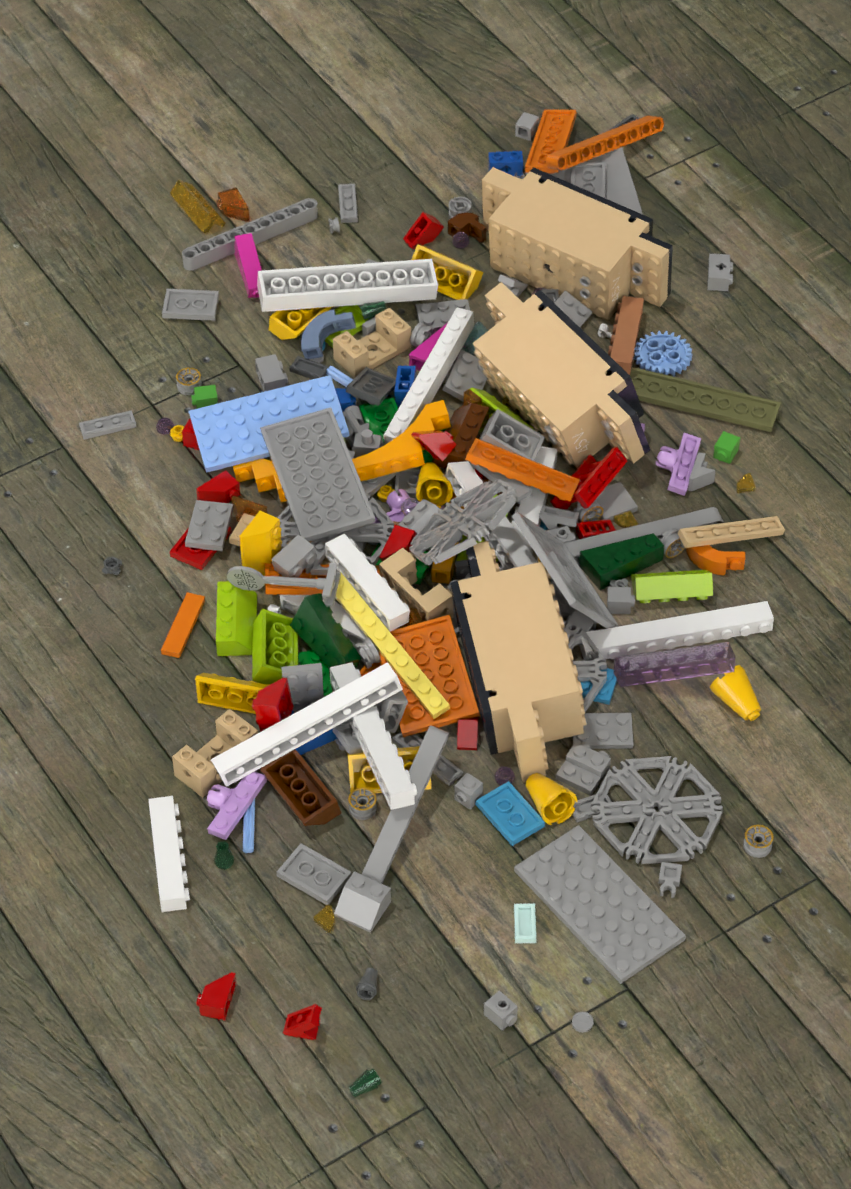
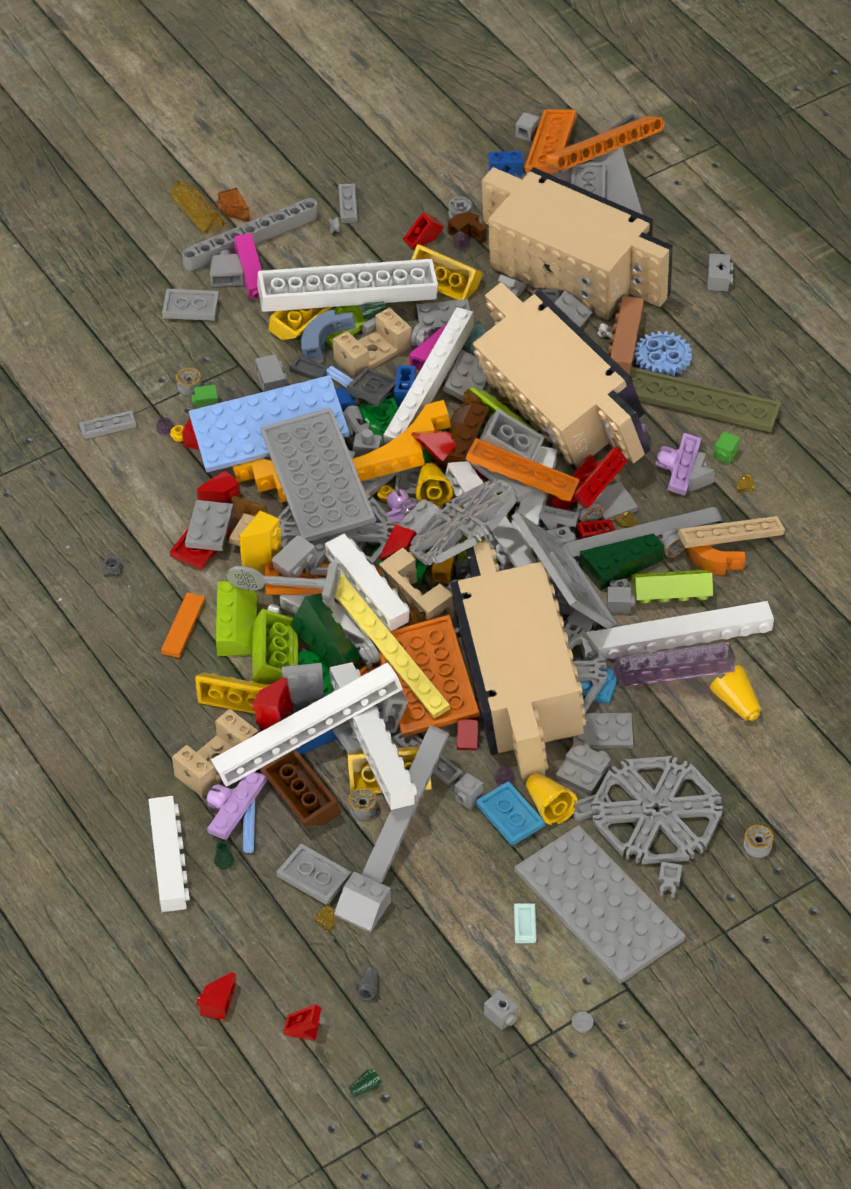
none -> light grey torso [210,250,244,287]

